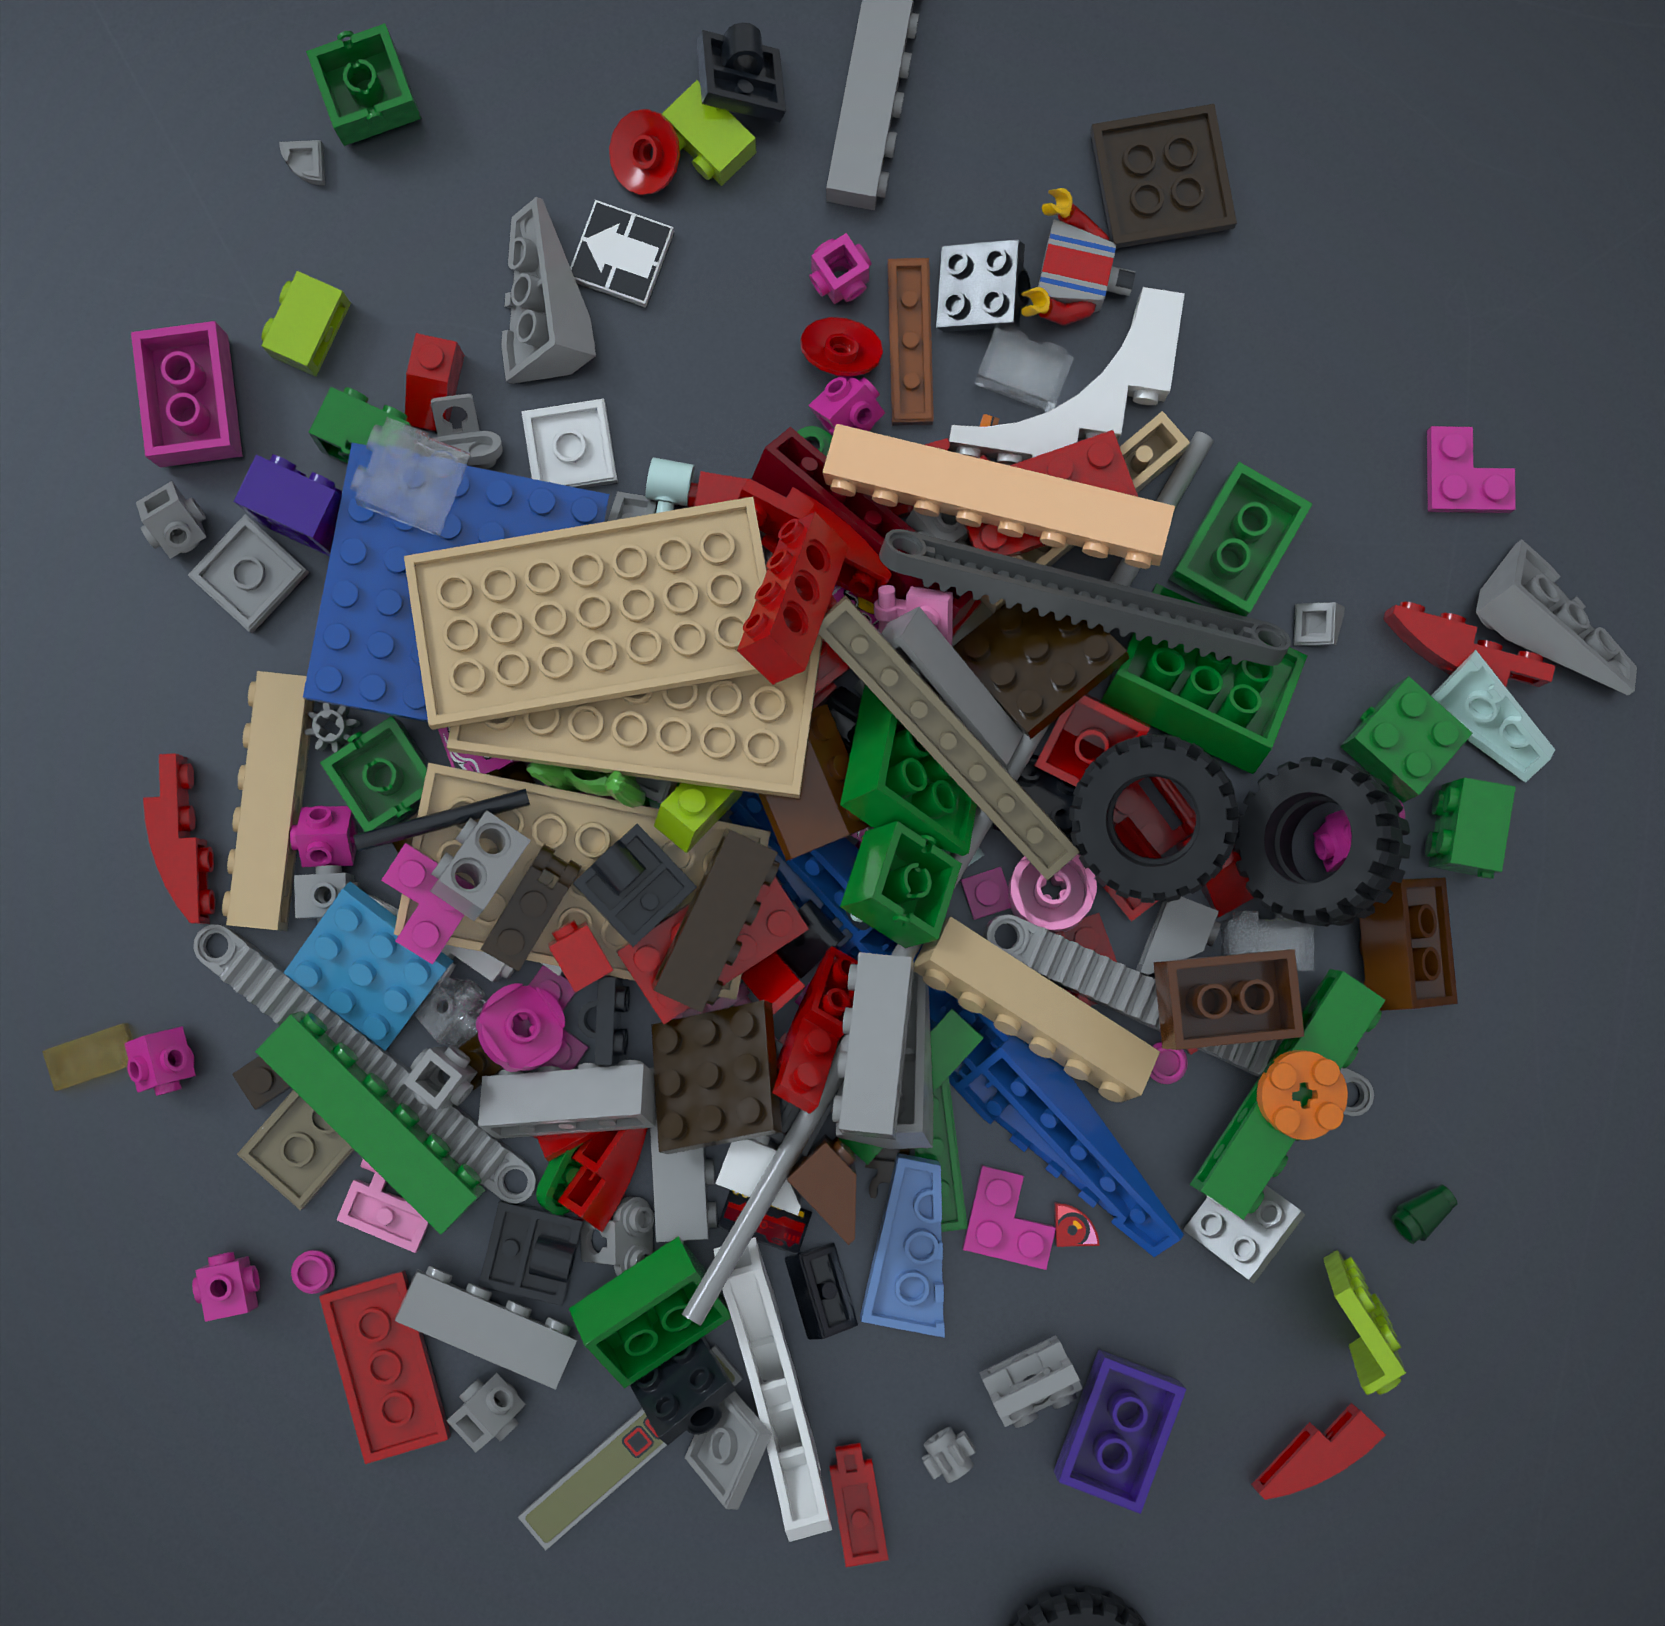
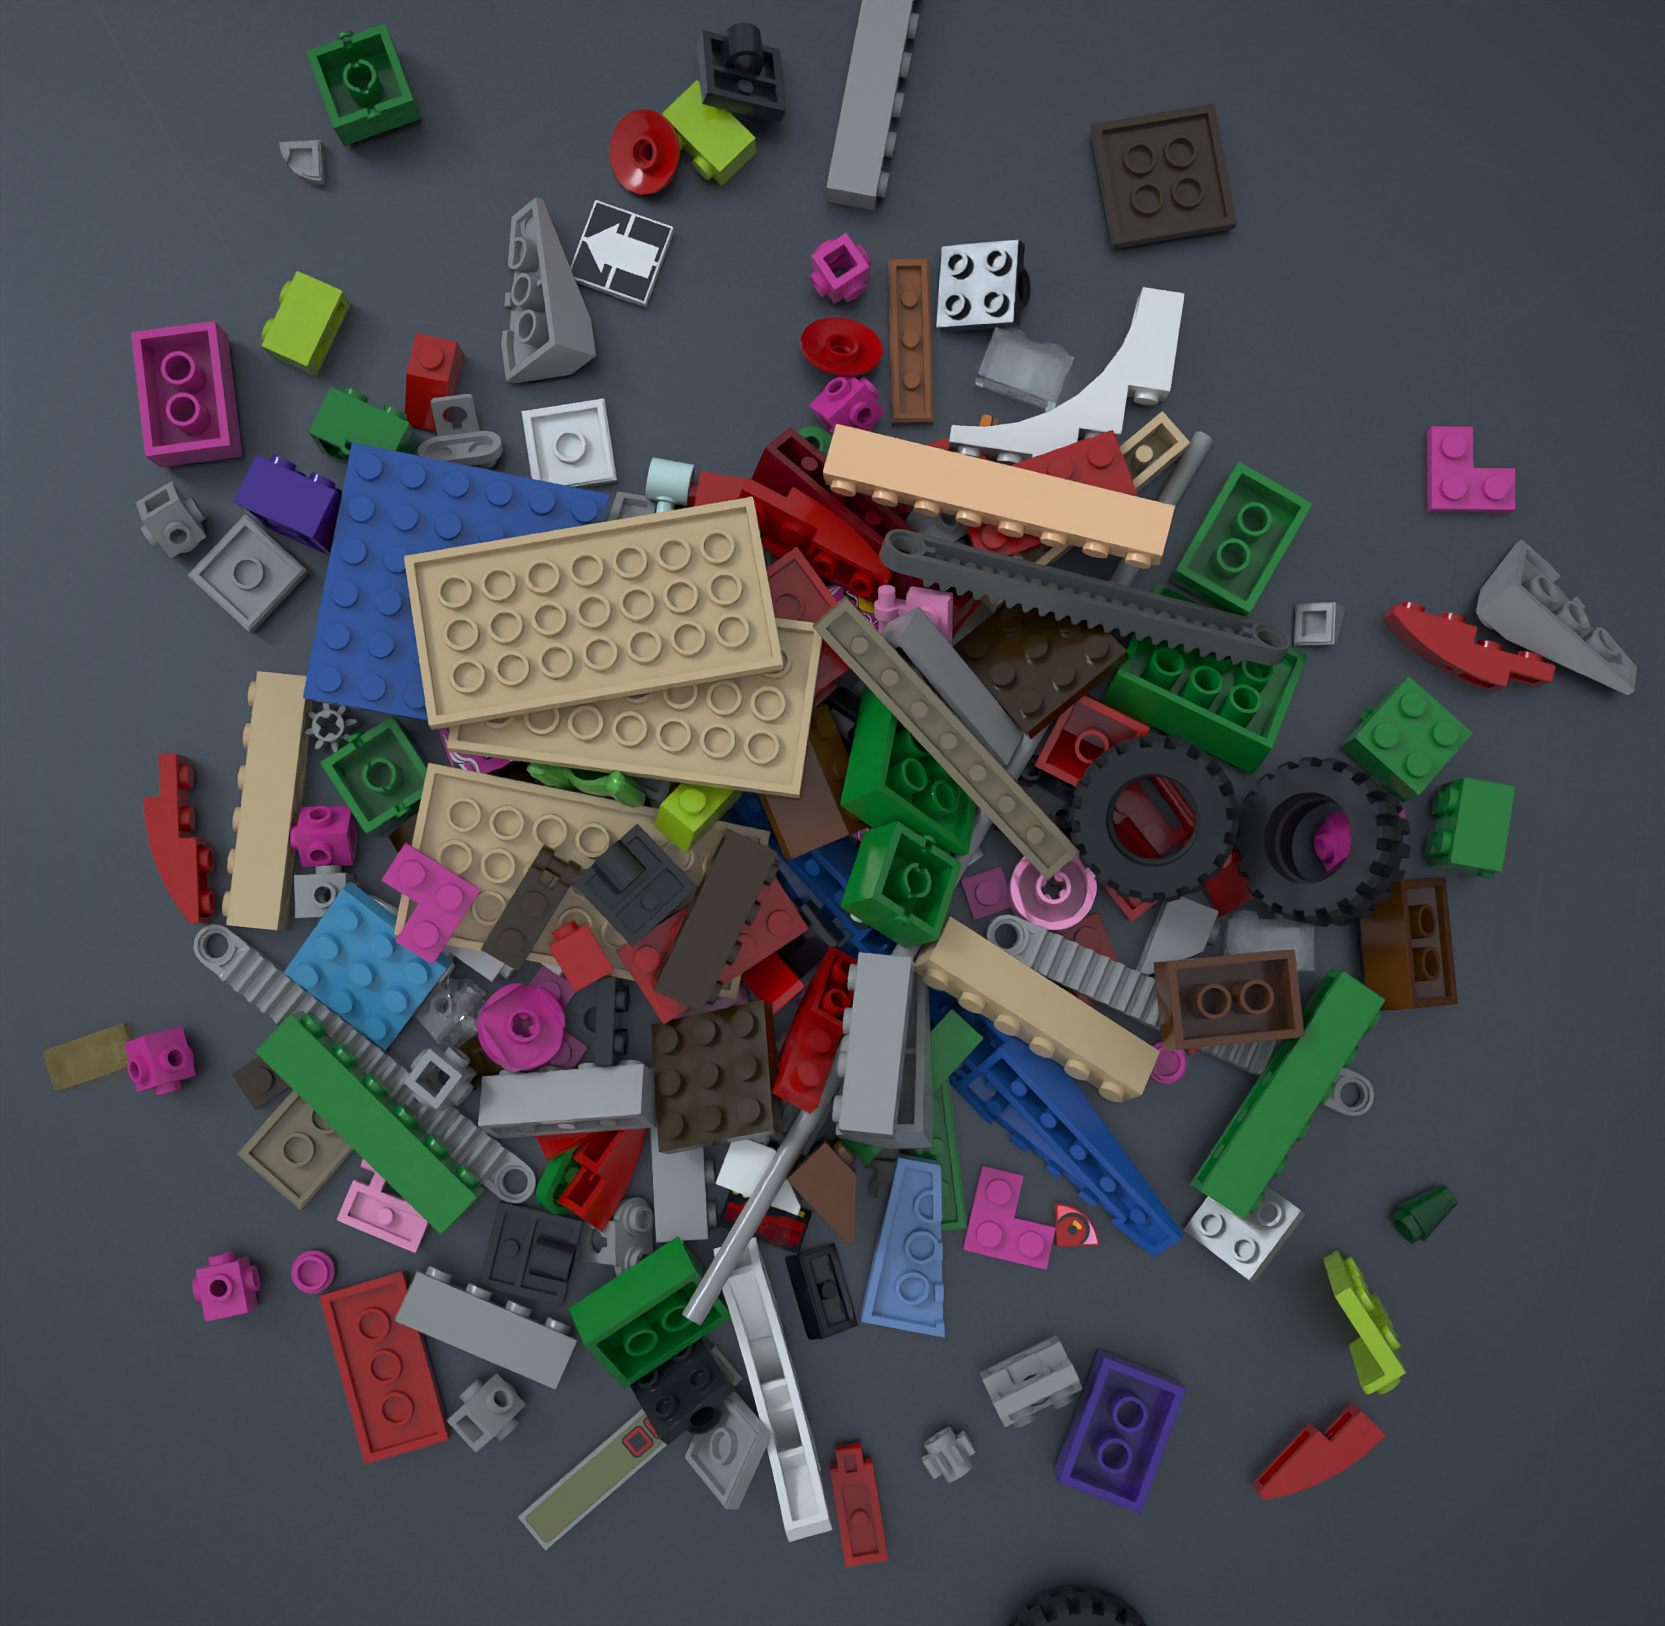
clear plate [350,417,471,537] -> none
black bar [354,788,530,852] -> none
light grey brick [430,810,531,921] -> none
red brick [737,512,849,685] -> none
torso [1021,188,1136,325] -> none
orange plate [1257,1050,1348,1140] -> none
light aqua wing [1431,650,1555,783] -> none

